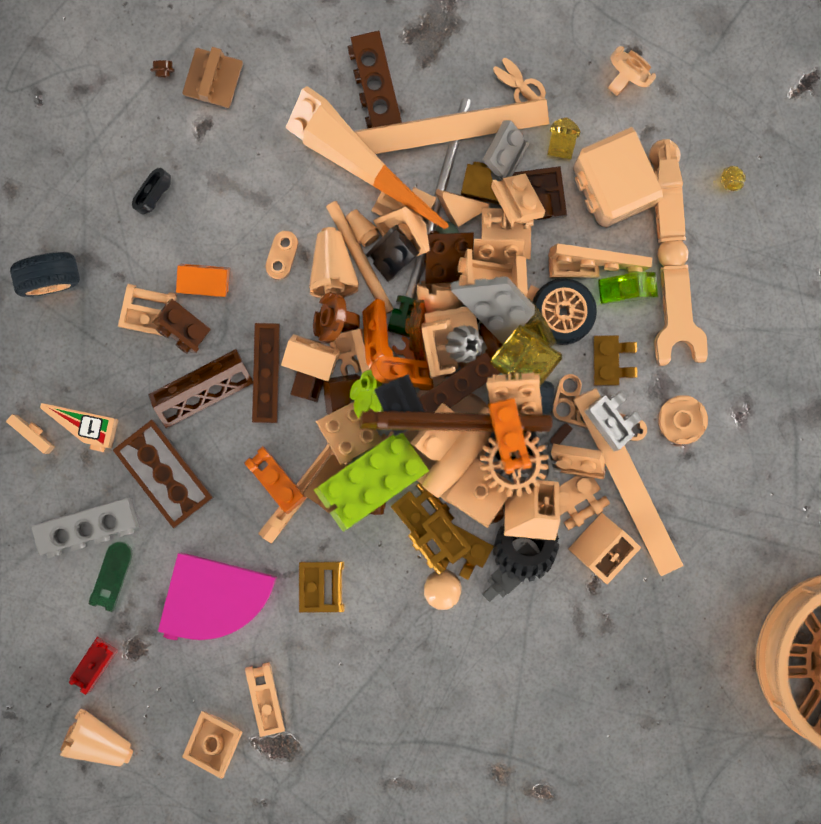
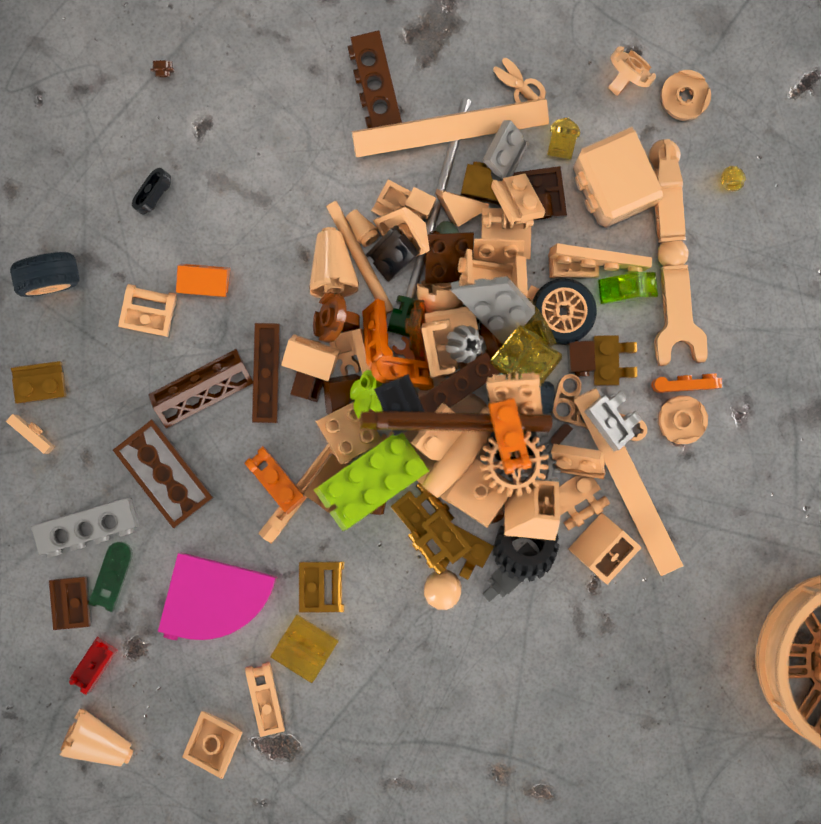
slope [40,403,119,452] -> none
reddish brown bracket [152,299,211,354] -> none
medium nougat bracket [183,47,243,108] -> none
light nougat plate [266,231,298,280] -> none
light nougat plate [286,86,449,229] -> none
none -> pearl gold plate [11,361,66,404]
none -> reddish brown plate [49,576,91,630]
none -> clear yellow bracket [270,614,339,683]
none -> reddish brown brick [567,341,596,377]
none -> orange plate [651,373,723,393]
none -> light nougat plate [660,70,711,121]

